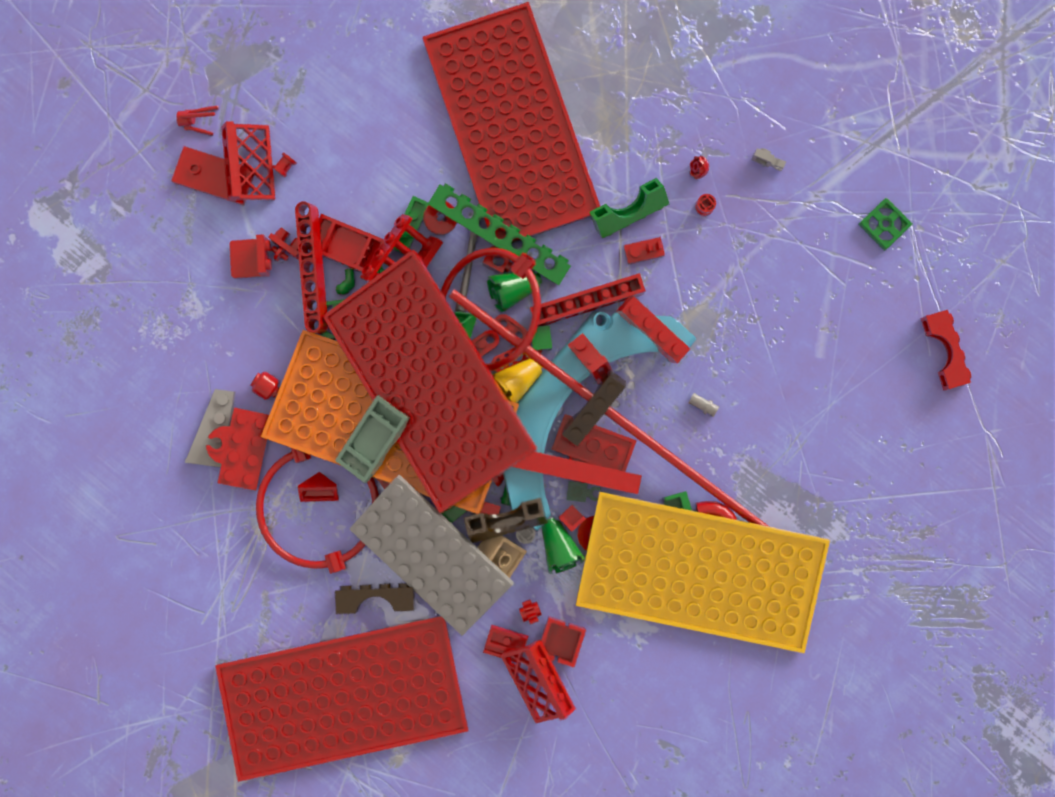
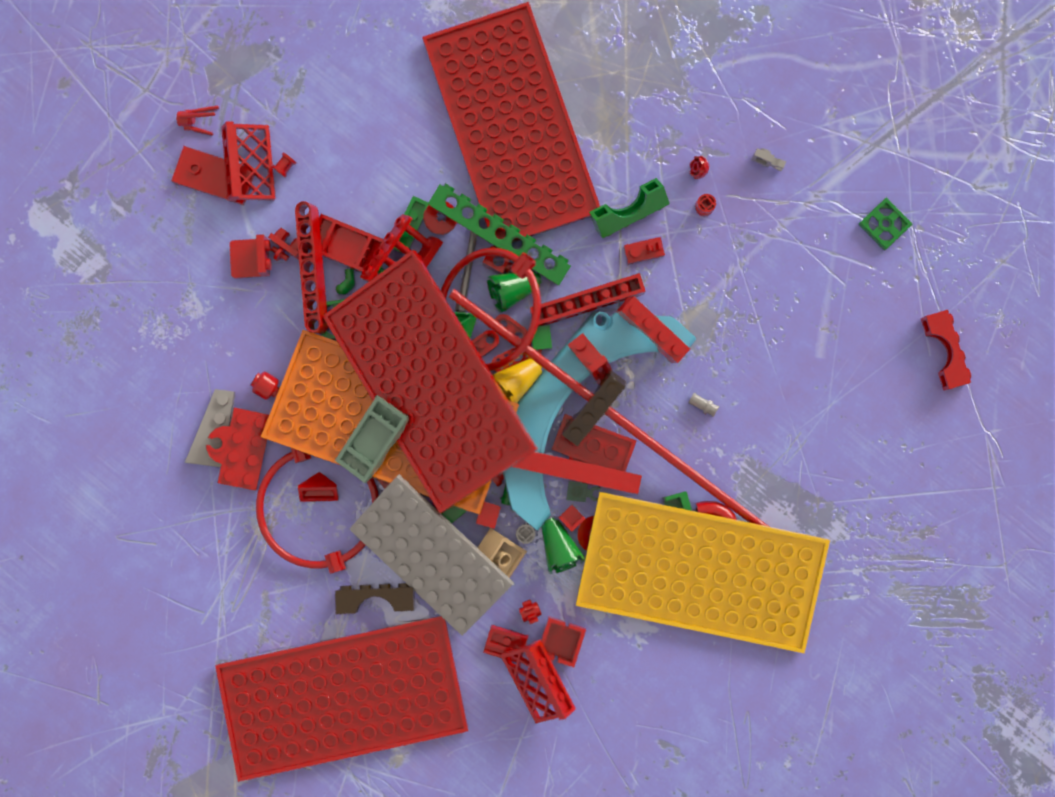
dark brown arch [464,498,548,543] -> none

